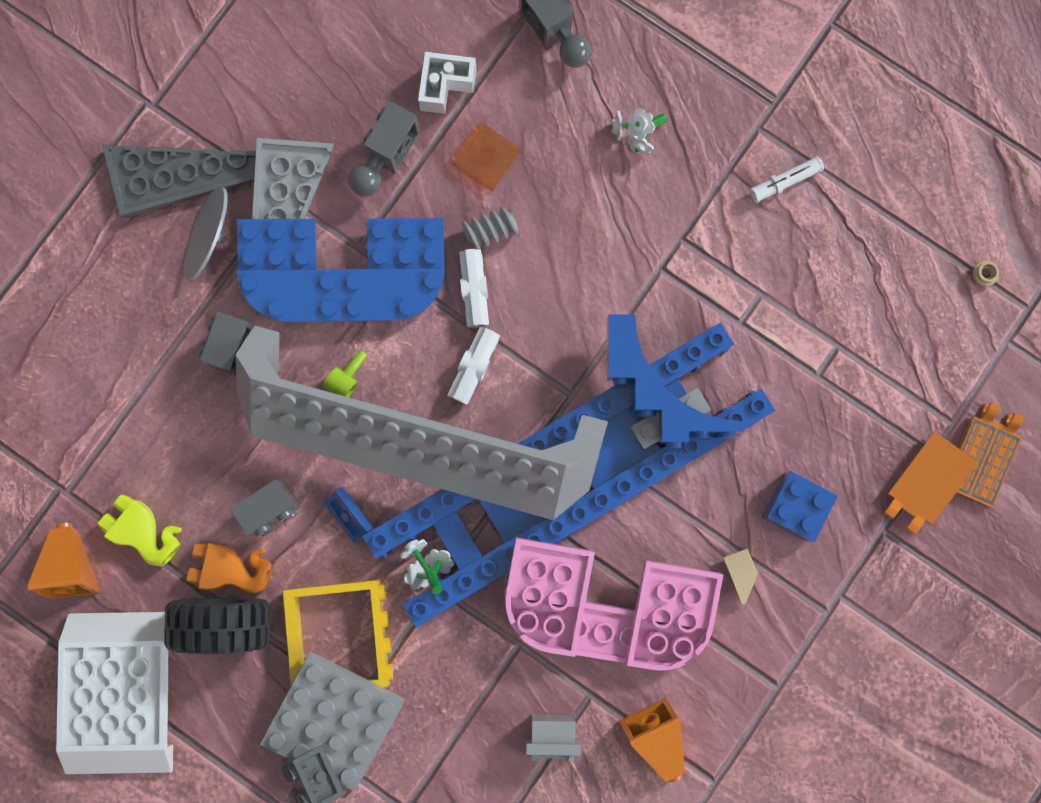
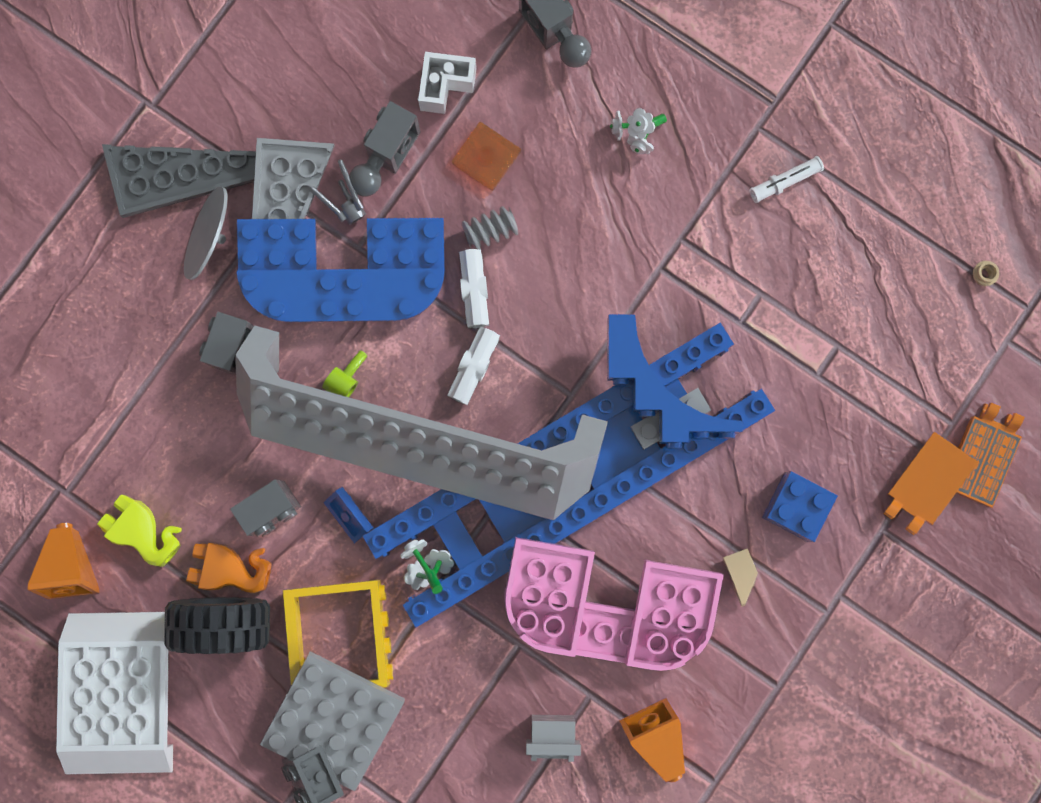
none -> flat silver plant [310,159,366,225]

